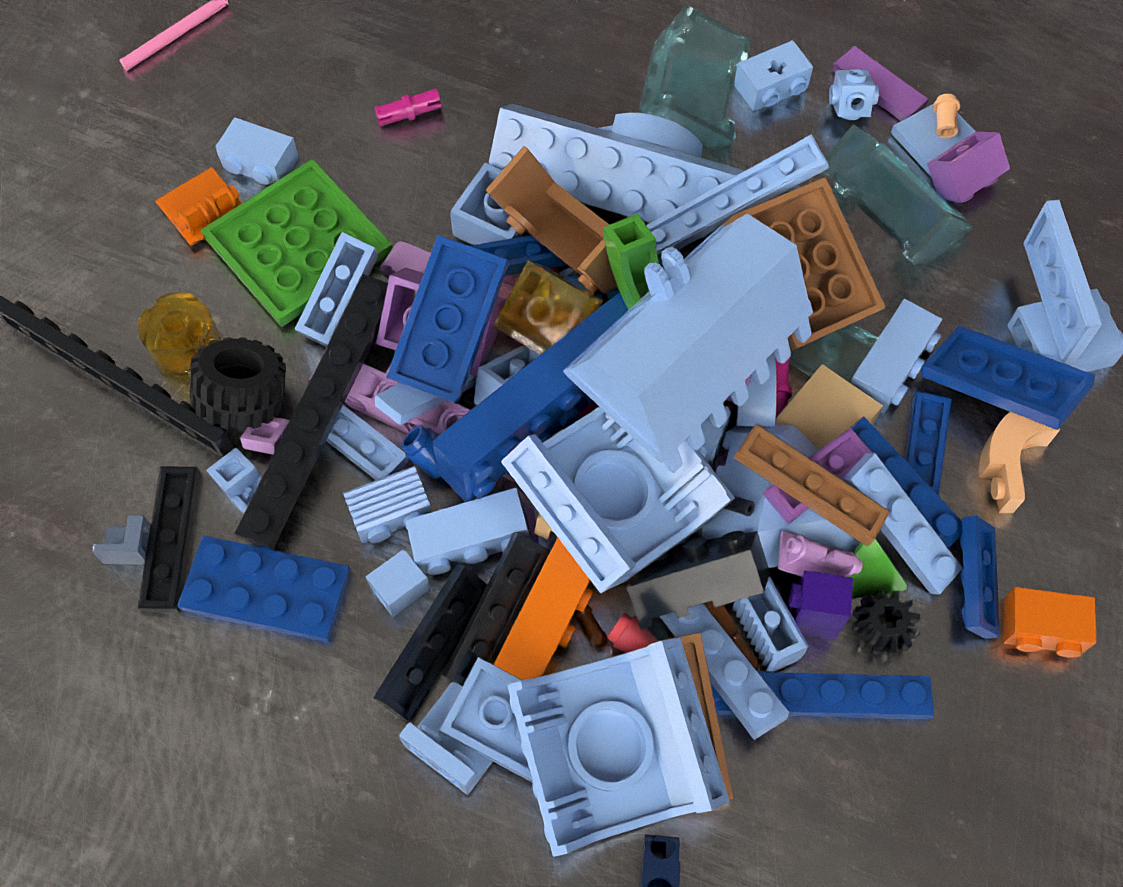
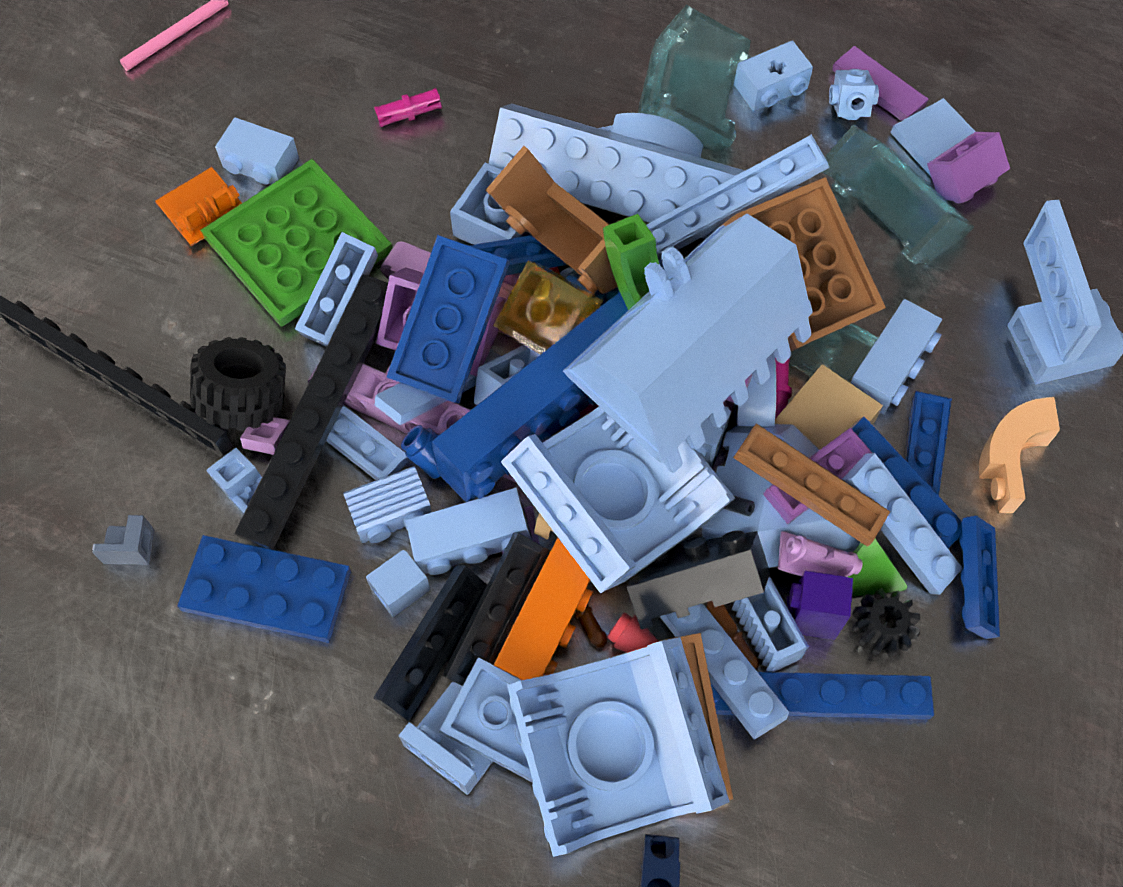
black tile [137,466,200,613] -> none
clear yellow brick [138,292,221,376] -> none
blue plate [921,326,1095,430] -> none
light nougat pin [933,94,960,139] -> none
orange brick [1003,587,1097,657] -> none

